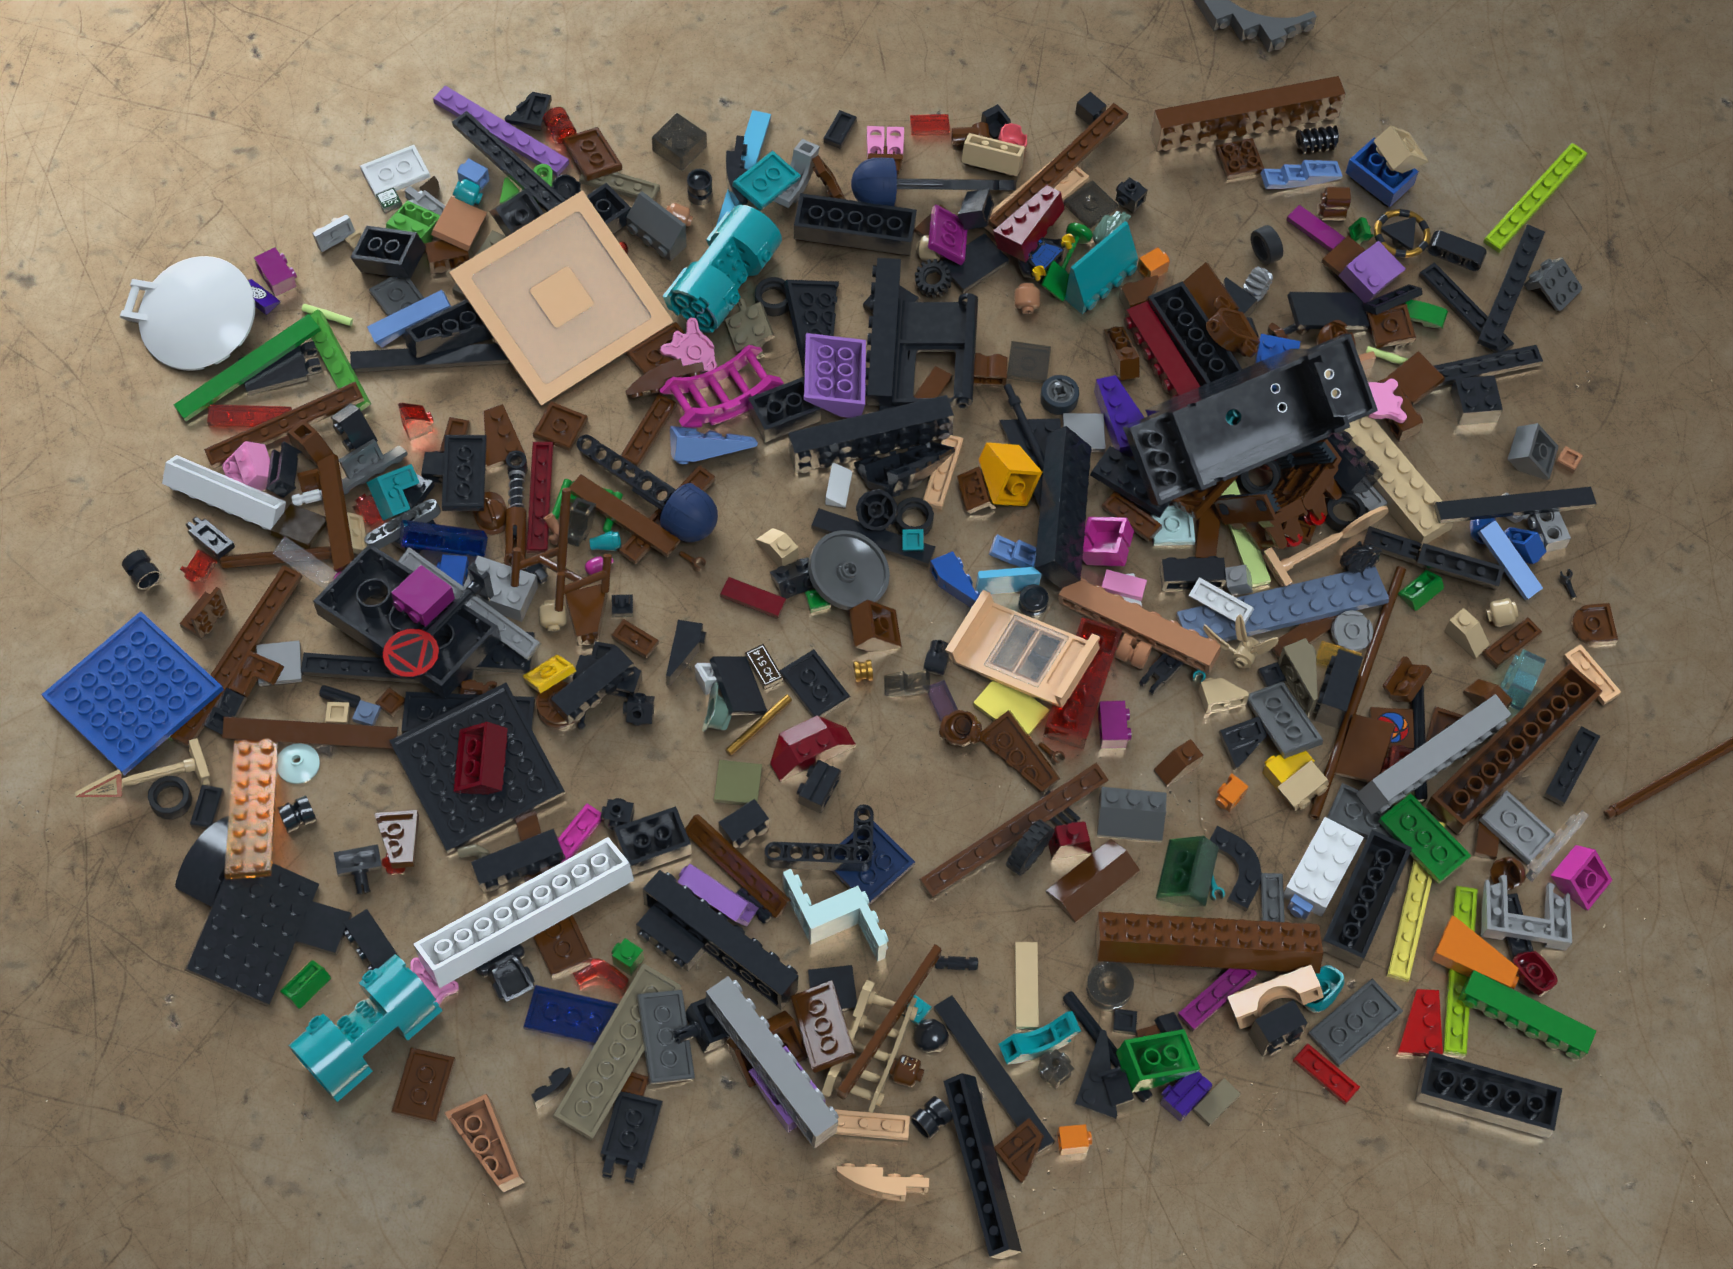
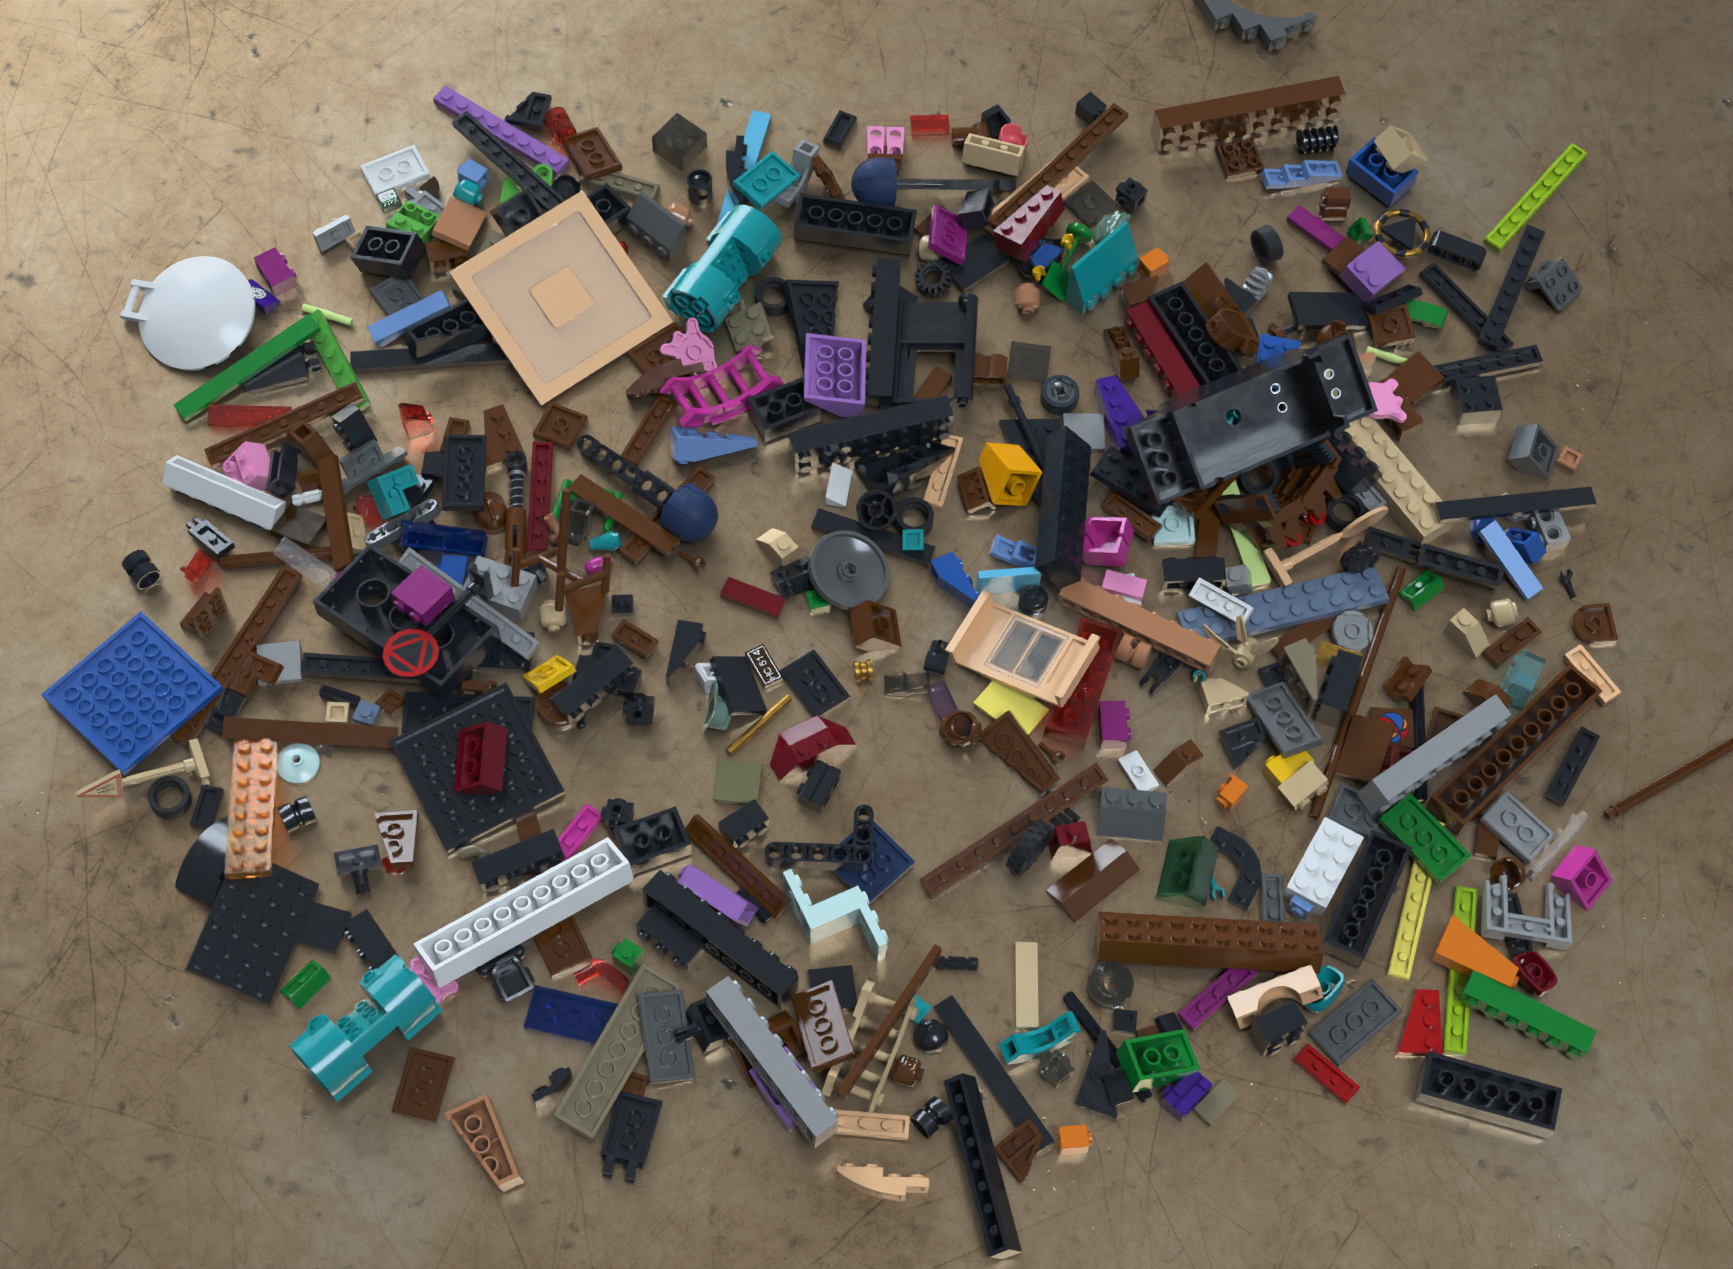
none -> white plate [1117,750,1159,791]

